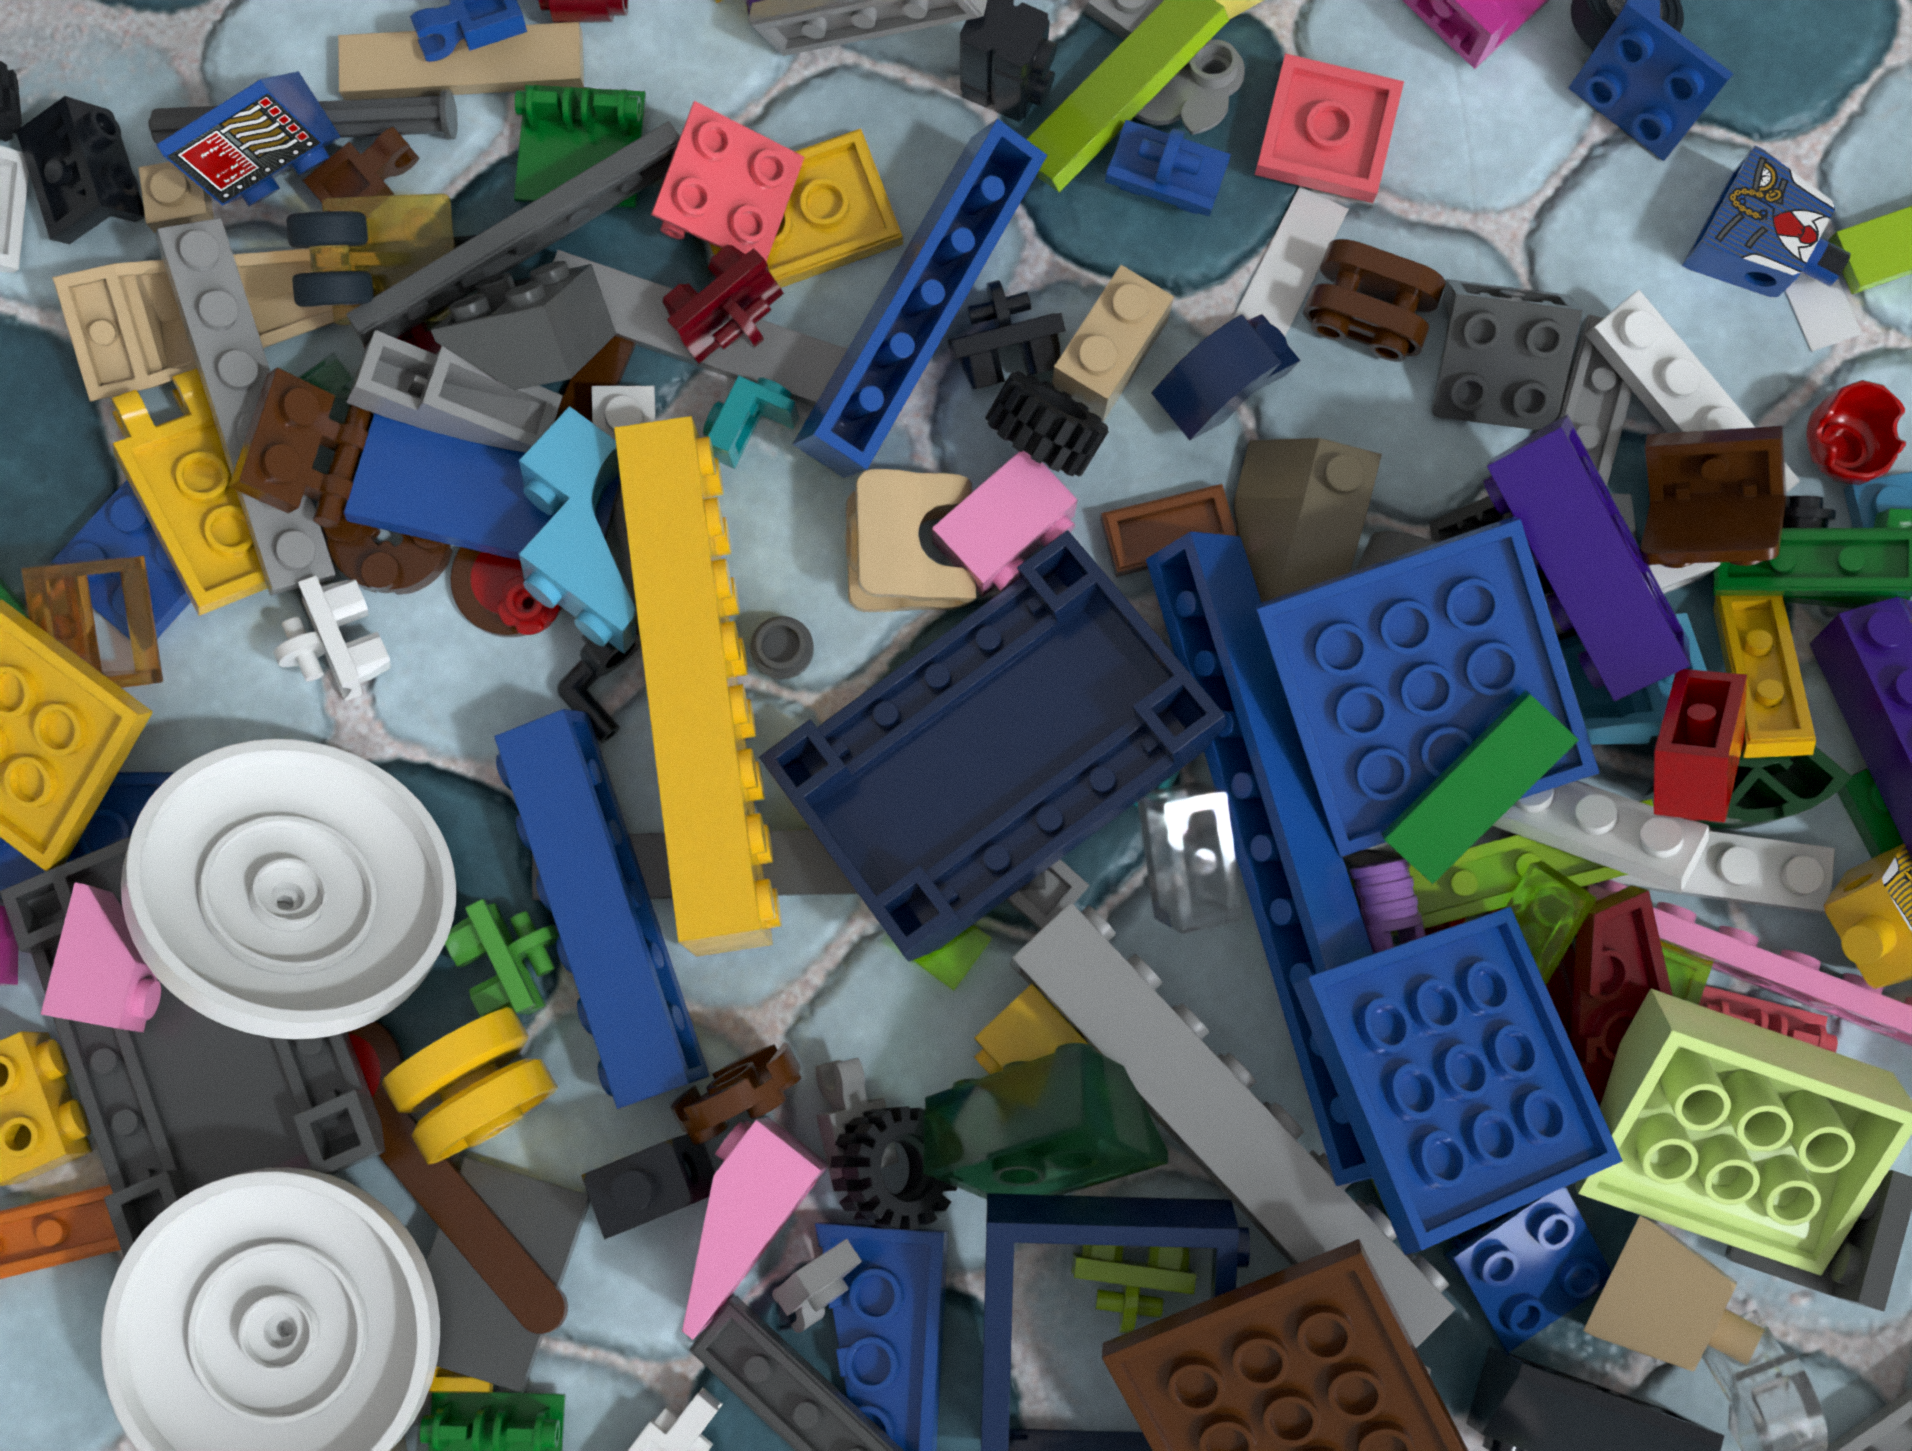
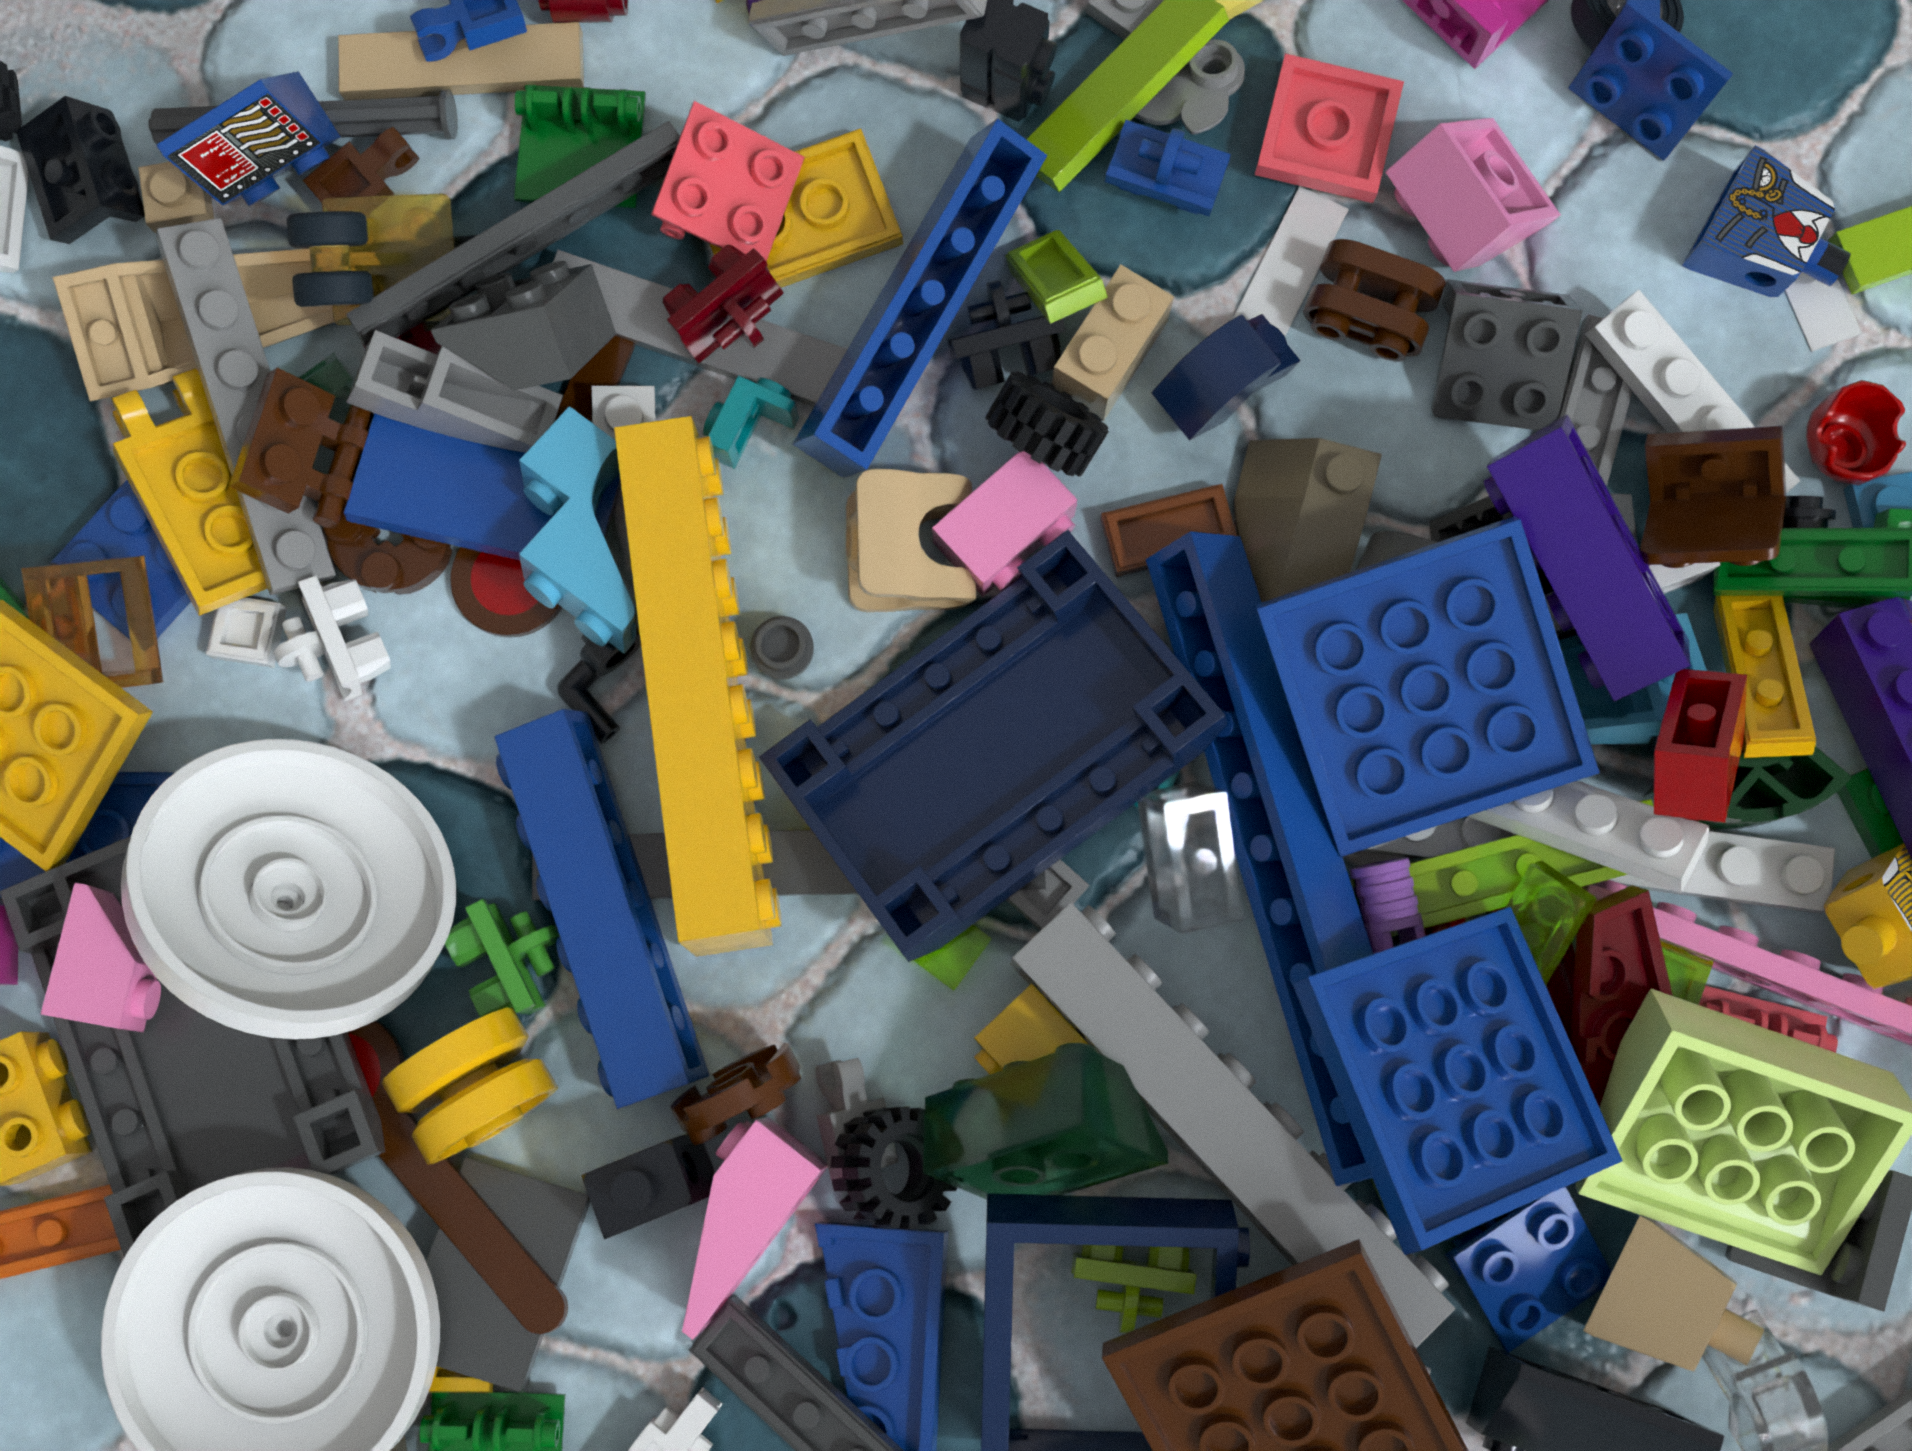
red plate [497,575,560,635] -> none
light grey plate [772,1239,862,1333] -> none
green tile [1381,690,1579,884] -> none
none -> white tile [206,598,287,668]
none -> lime tile [1004,230,1108,324]
none -> bright pink slope [1385,118,1561,272]

